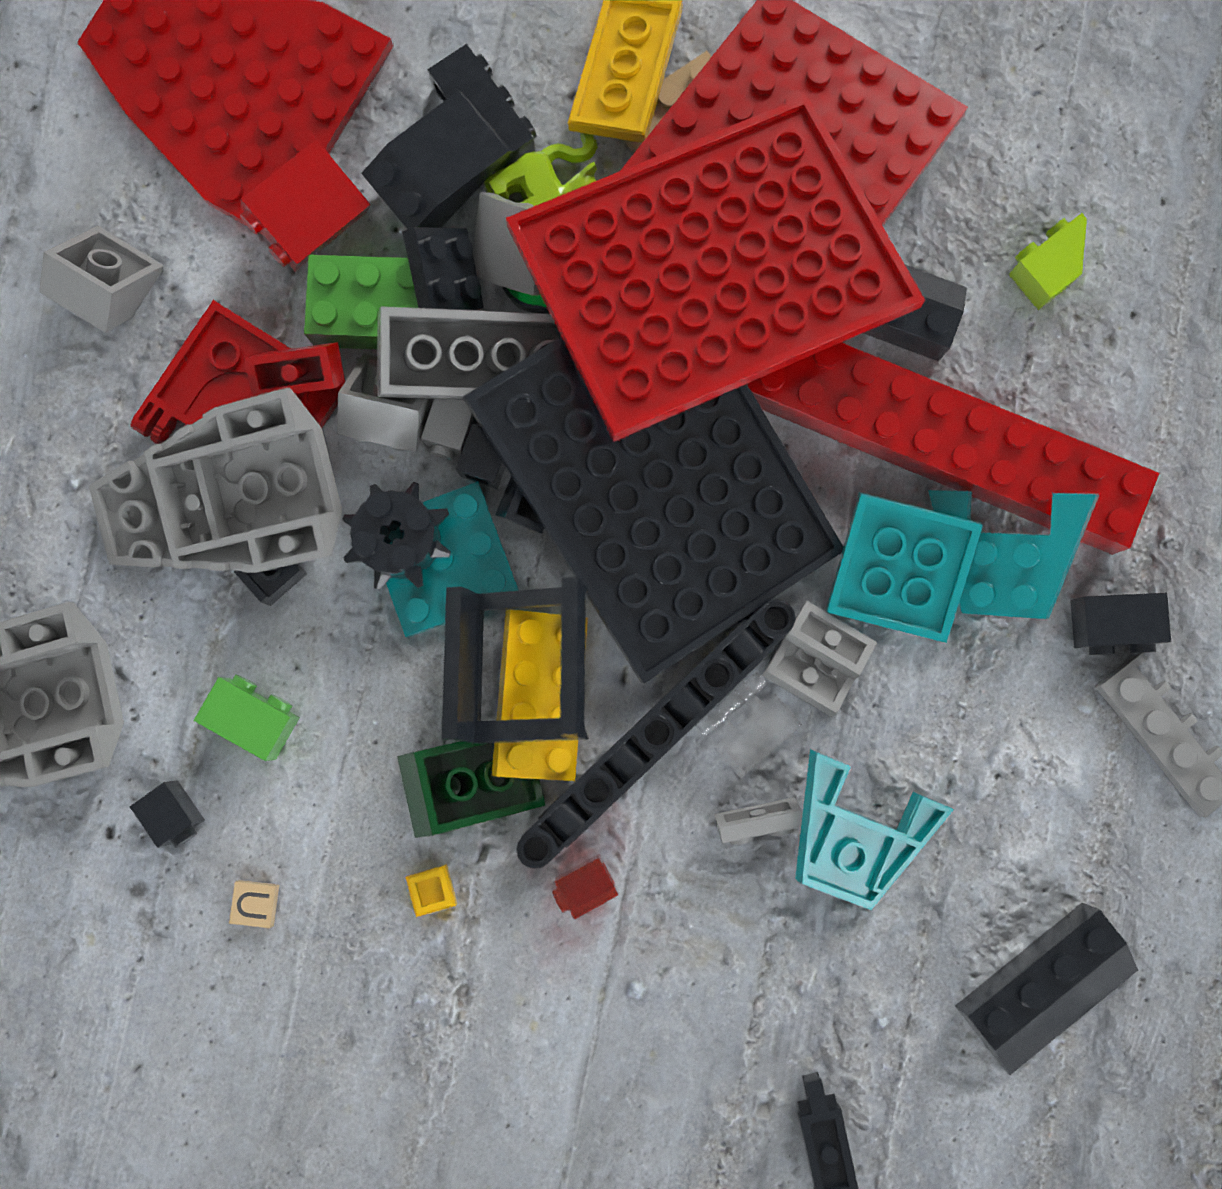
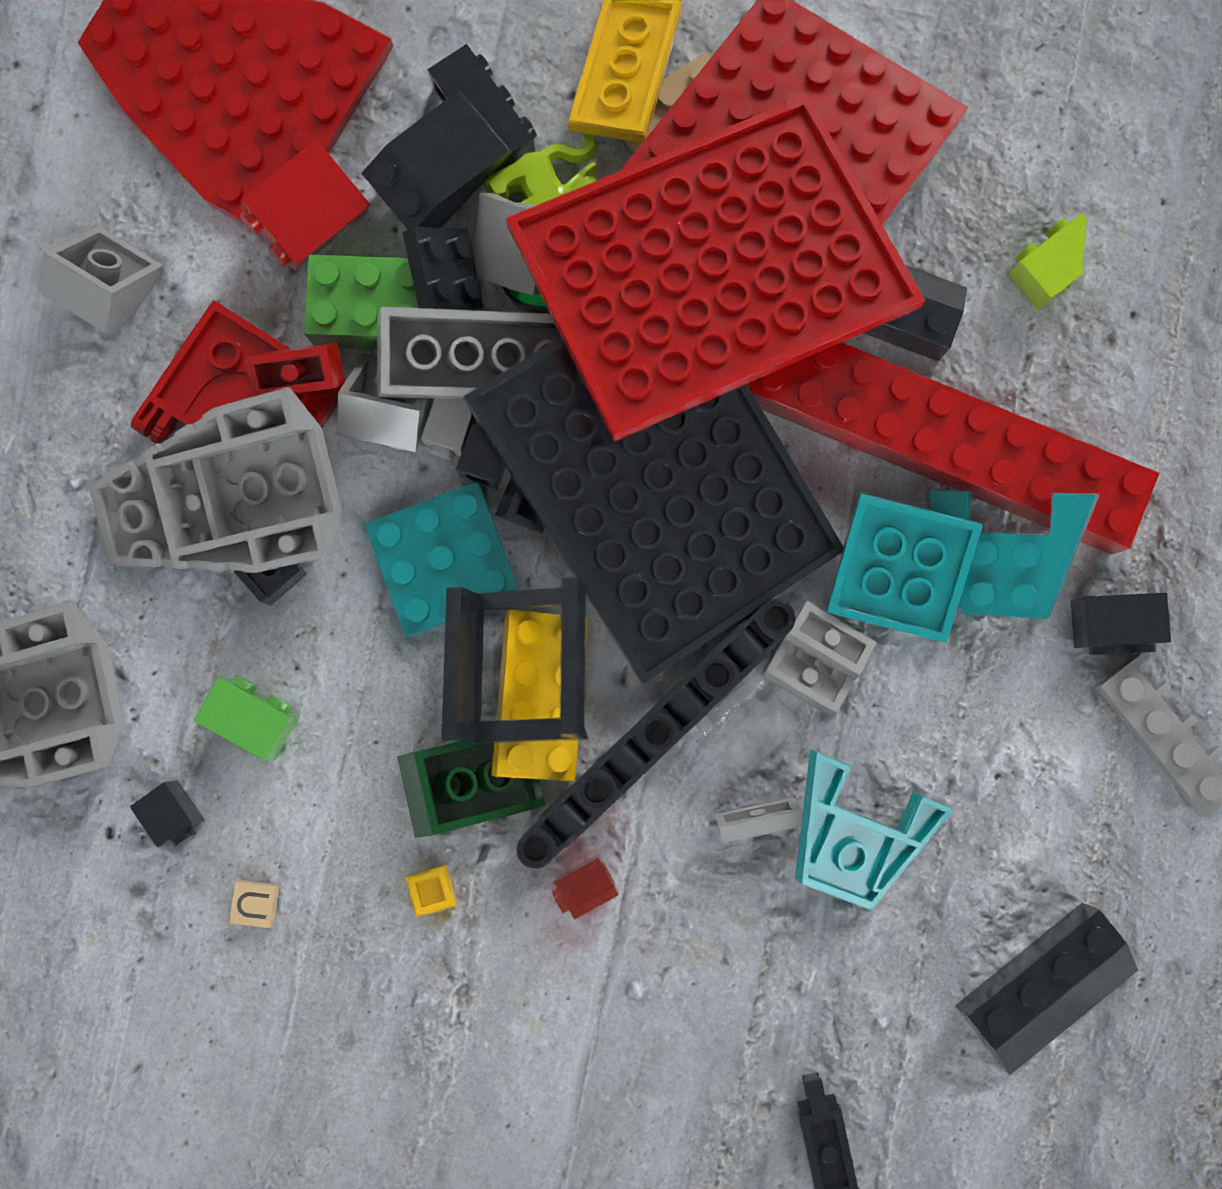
black brick [342,482,451,590] -> none

